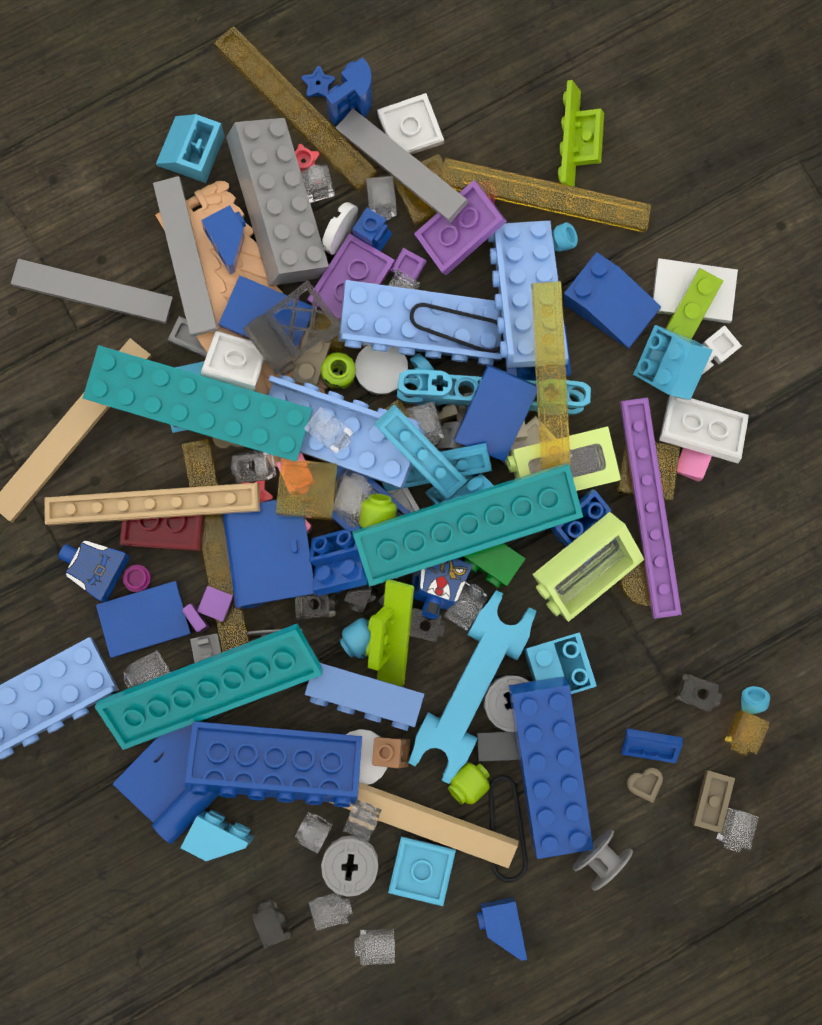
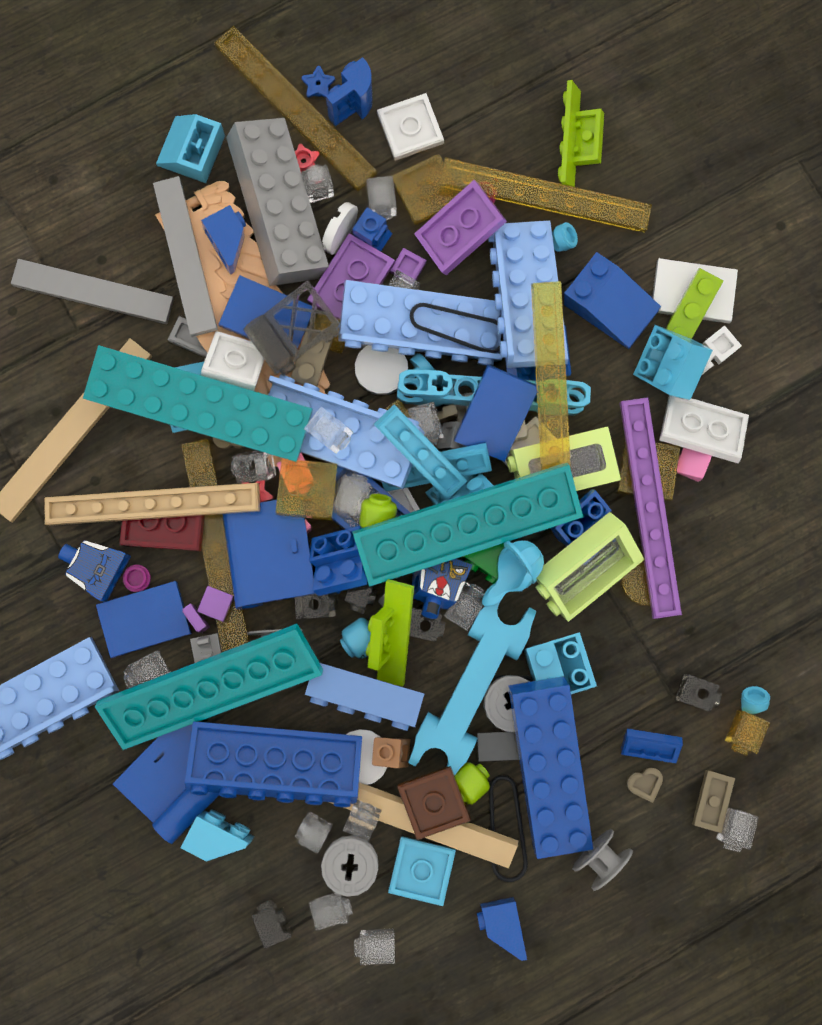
lime head [321,352,356,391] -> none
light grey tile [336,109,468,223] -> none
none -> reddish brown tile [397,766,471,840]
none -> medium azure piece [482,541,544,606]

